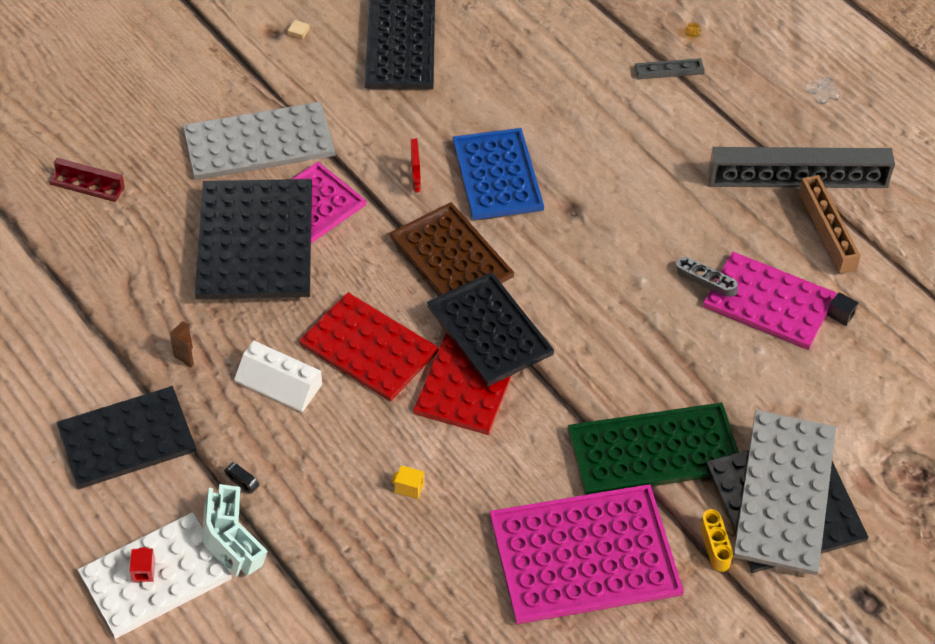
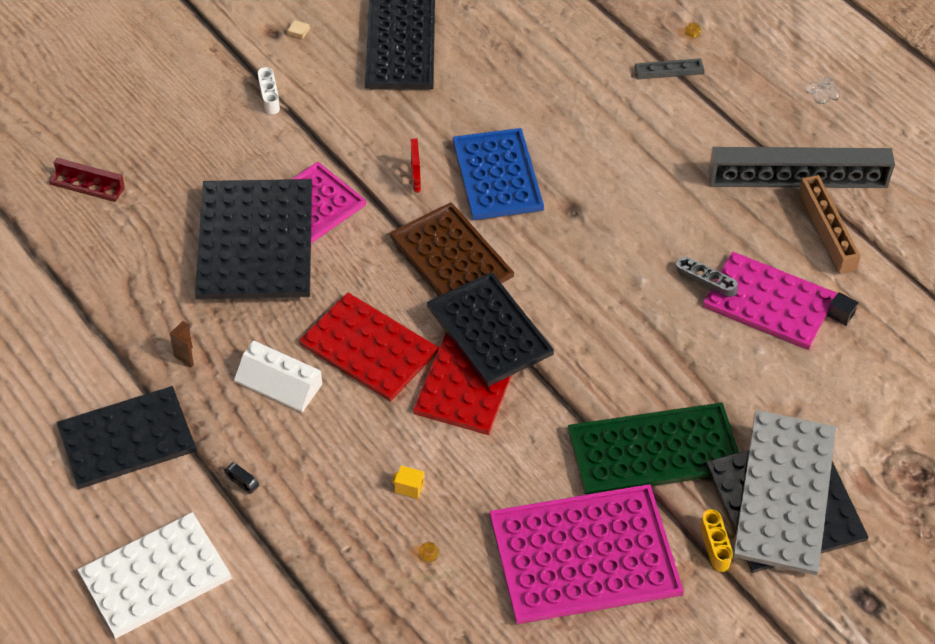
red brick [129,547,156,582] -> none
light grey plate [183,102,335,180] -> none
light aqua brick [202,484,268,577] -> none
none -> white beam [258,67,280,115]
none -> clear yellow plate [418,542,439,563]

